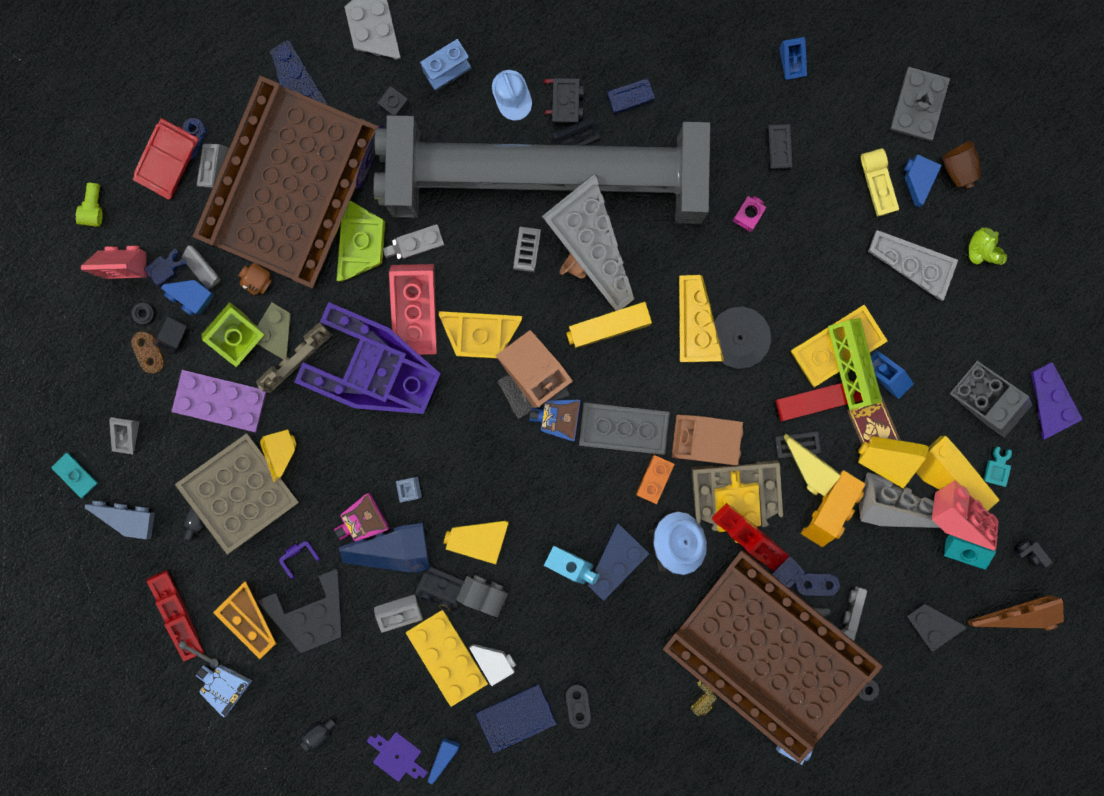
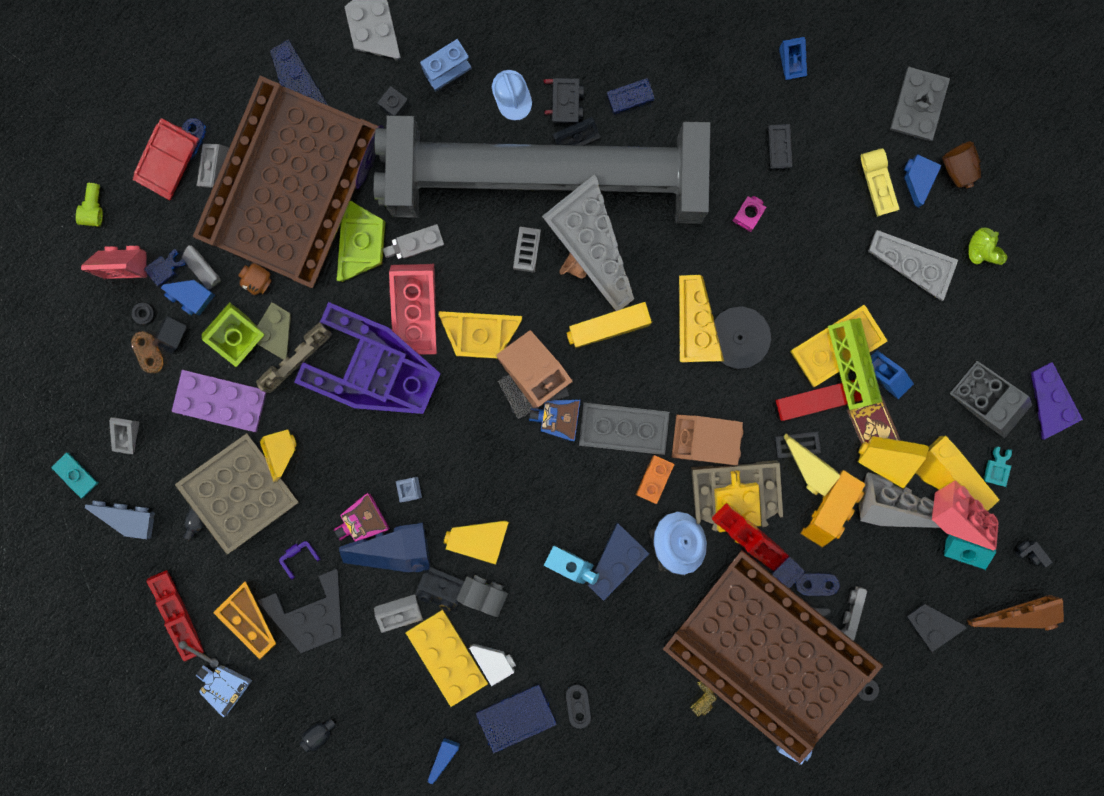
dark purple piece [367,732,428,782] -> none

